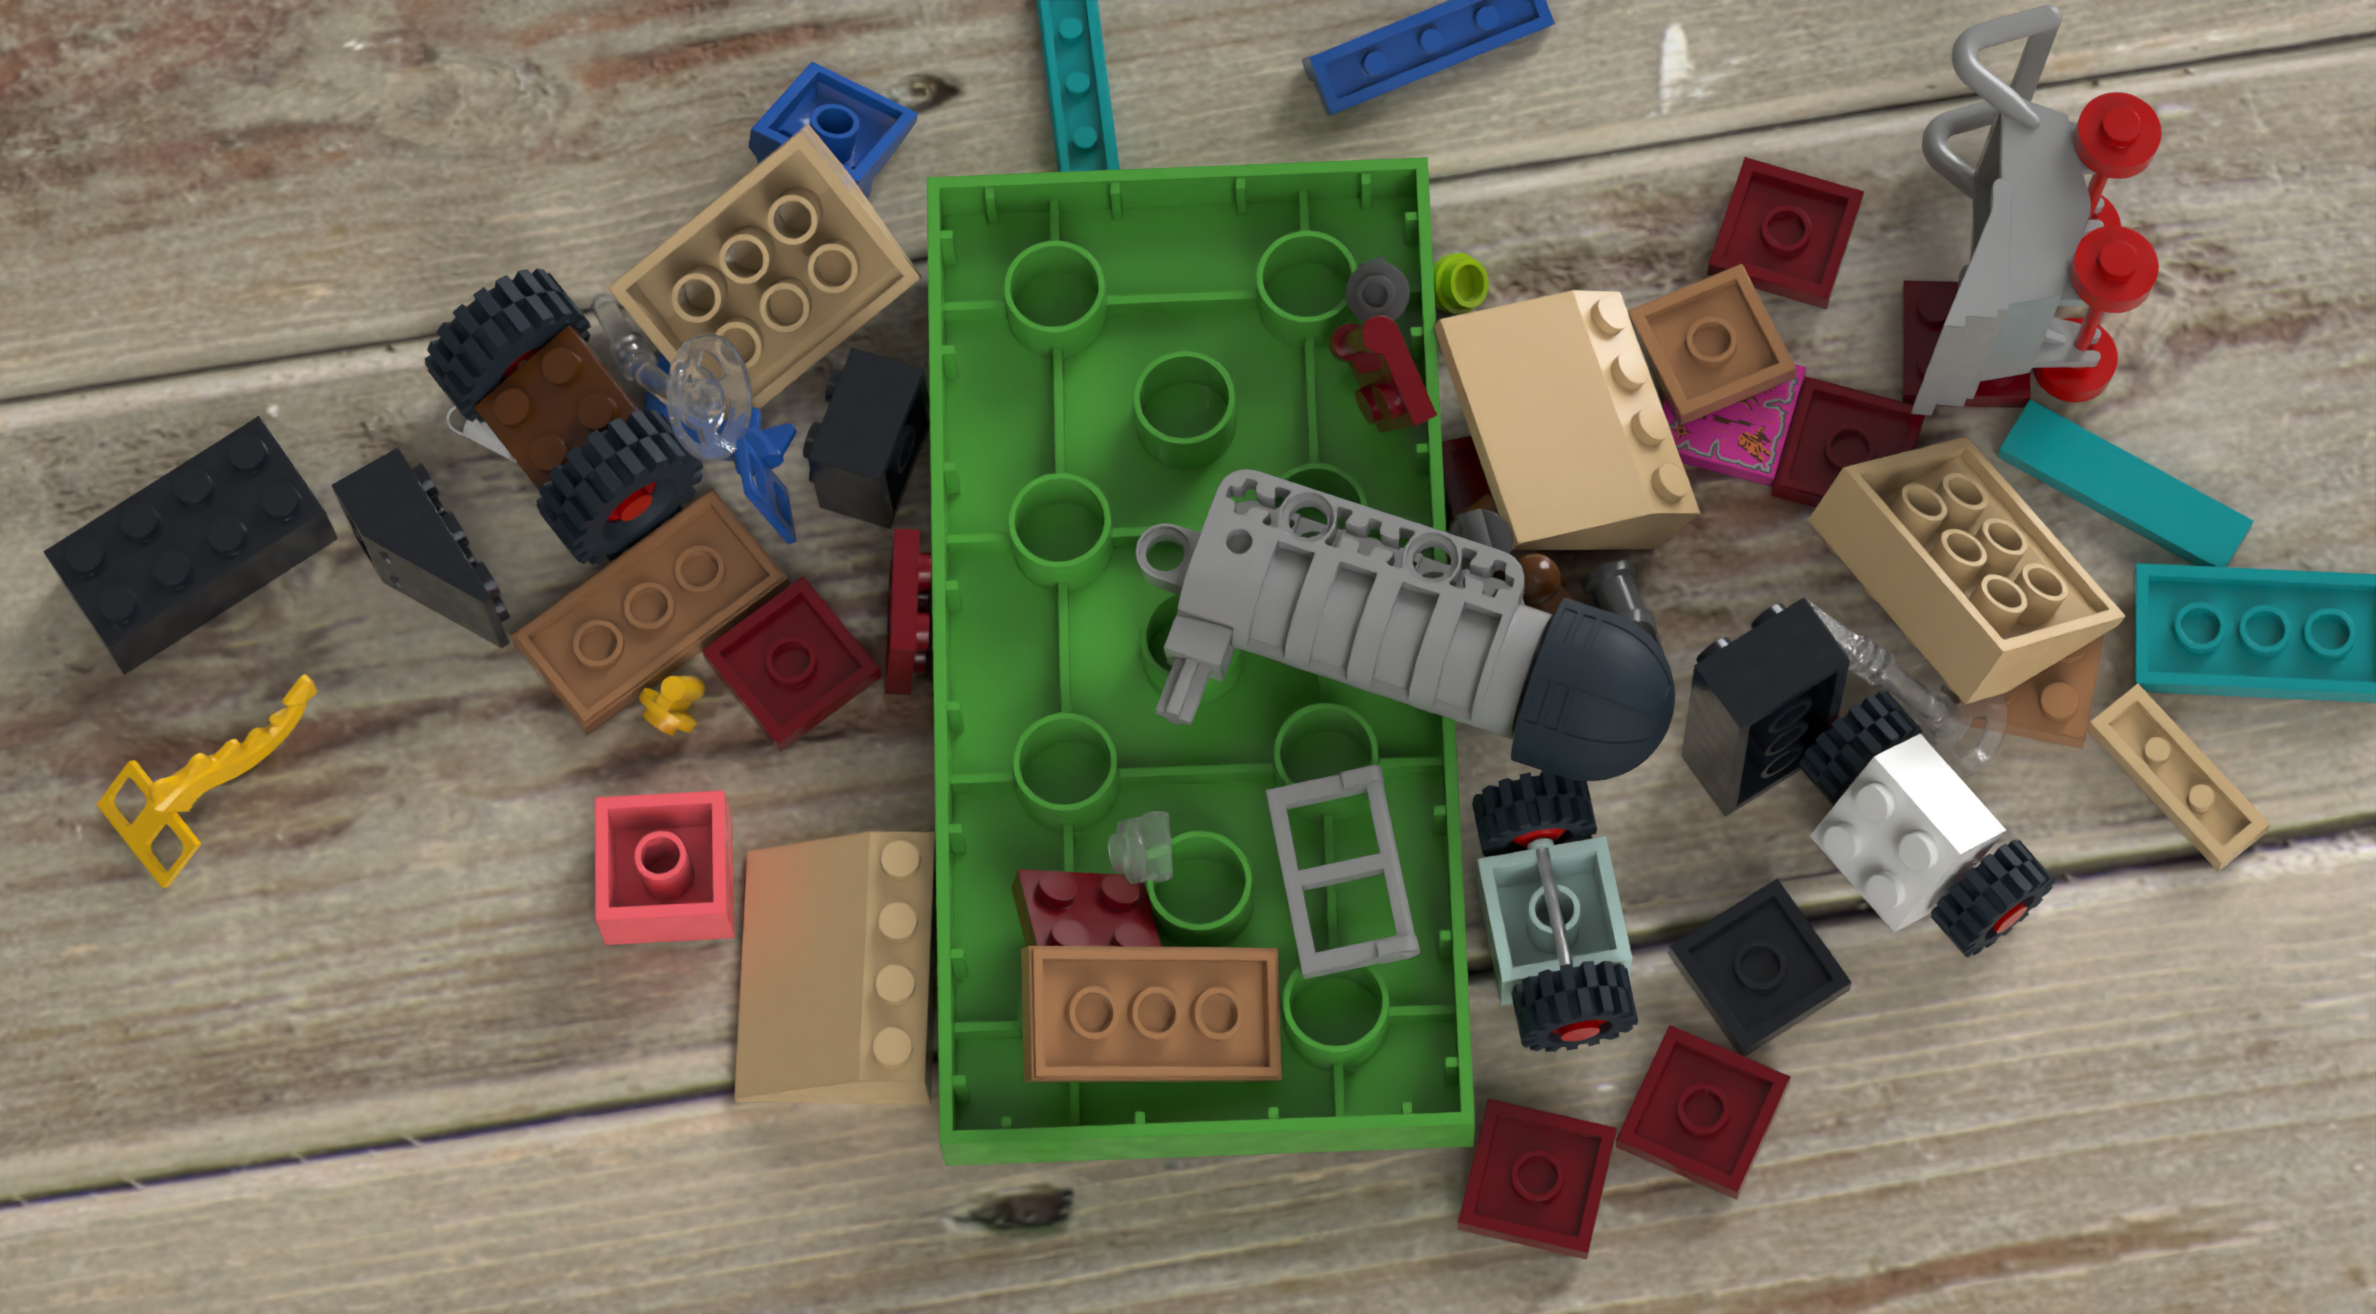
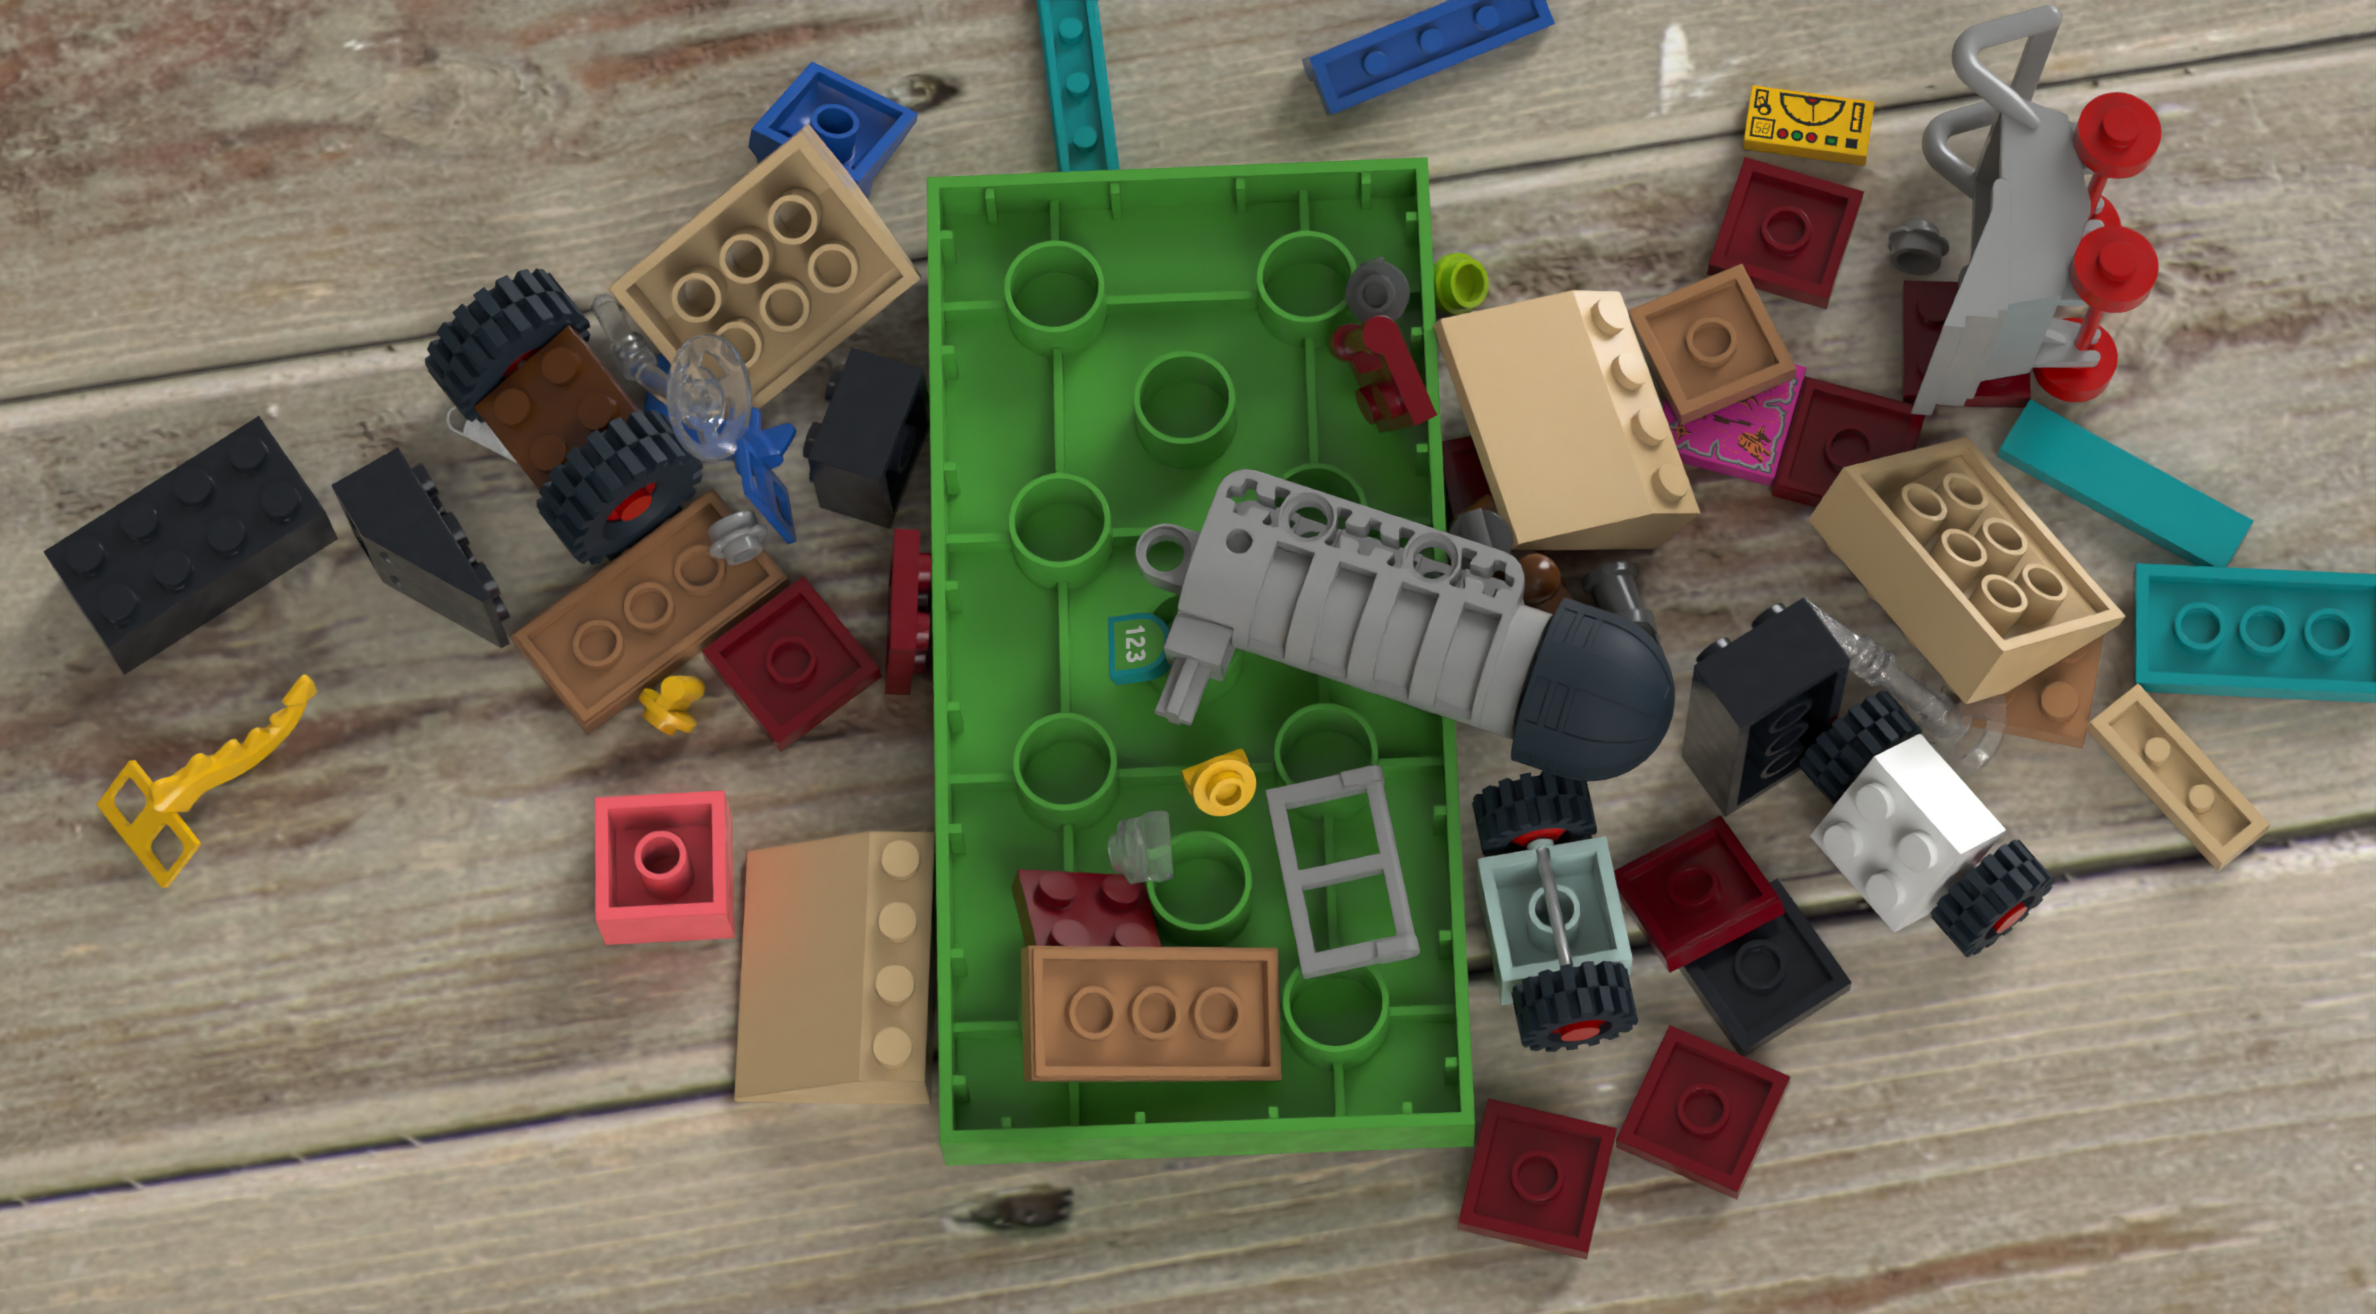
none -> light grey plate [707,511,768,565]
none -> tile [1108,613,1172,685]
none -> yellow plate [1180,748,1257,816]
none -> dark red tile [1614,815,1785,973]
none -> yellow tile [1743,85,1875,166]
none -> light grey plate [1888,220,1949,275]

